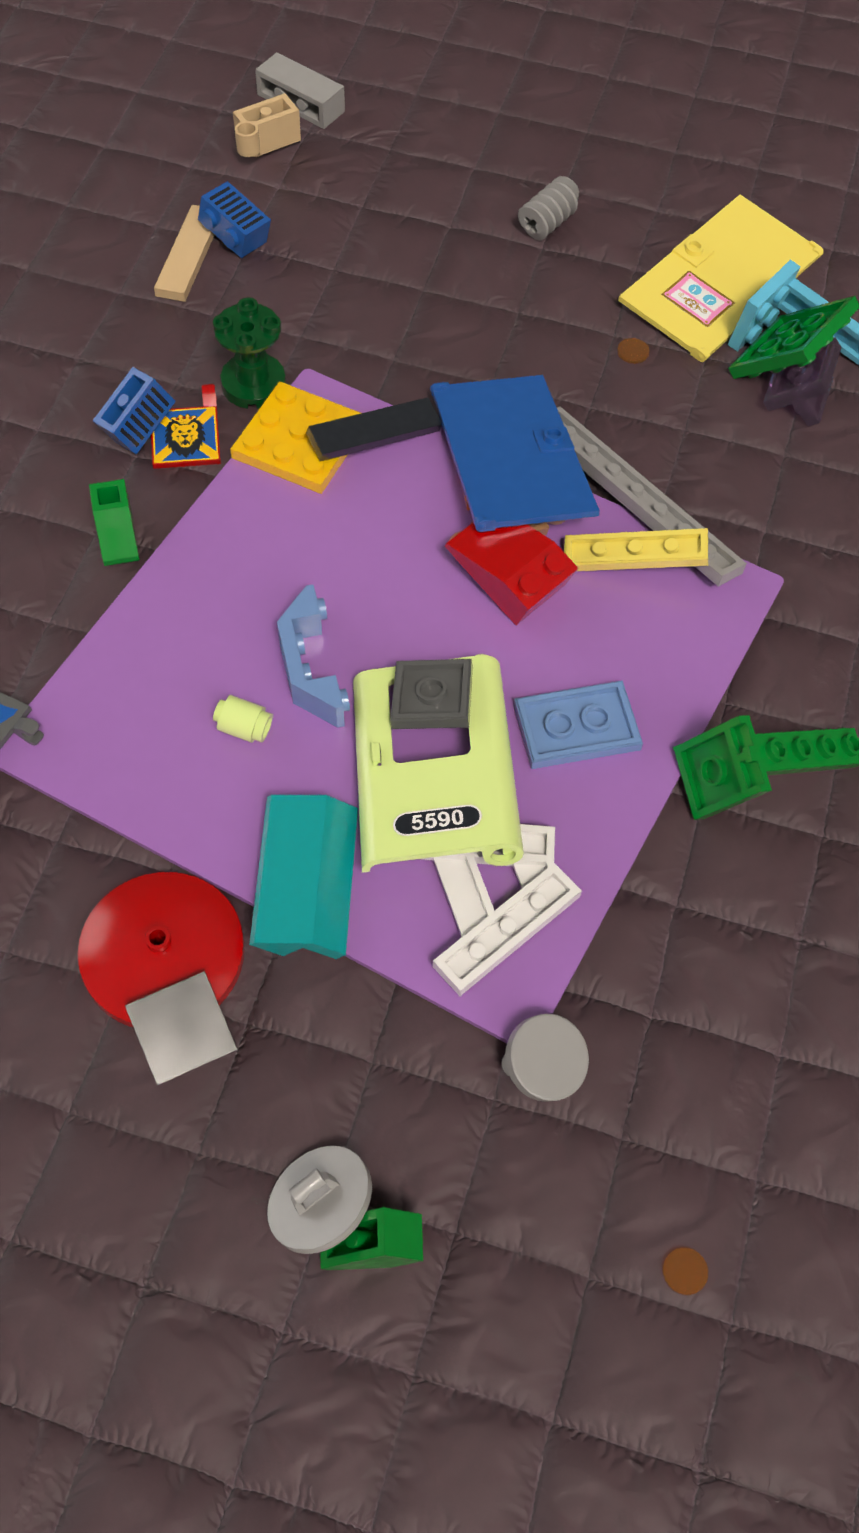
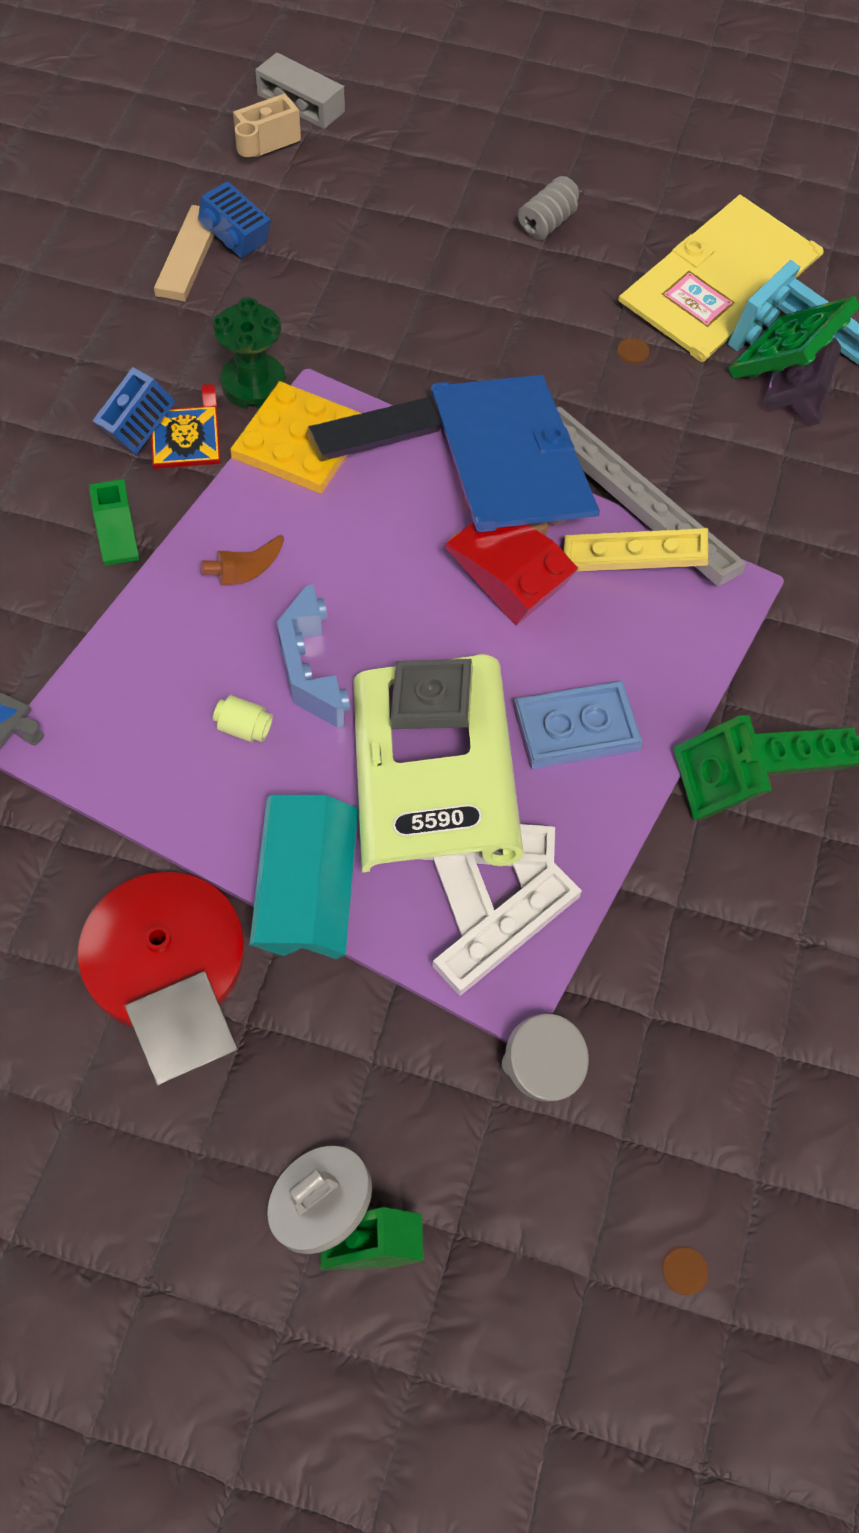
none -> dark orange bar [200,535,284,585]

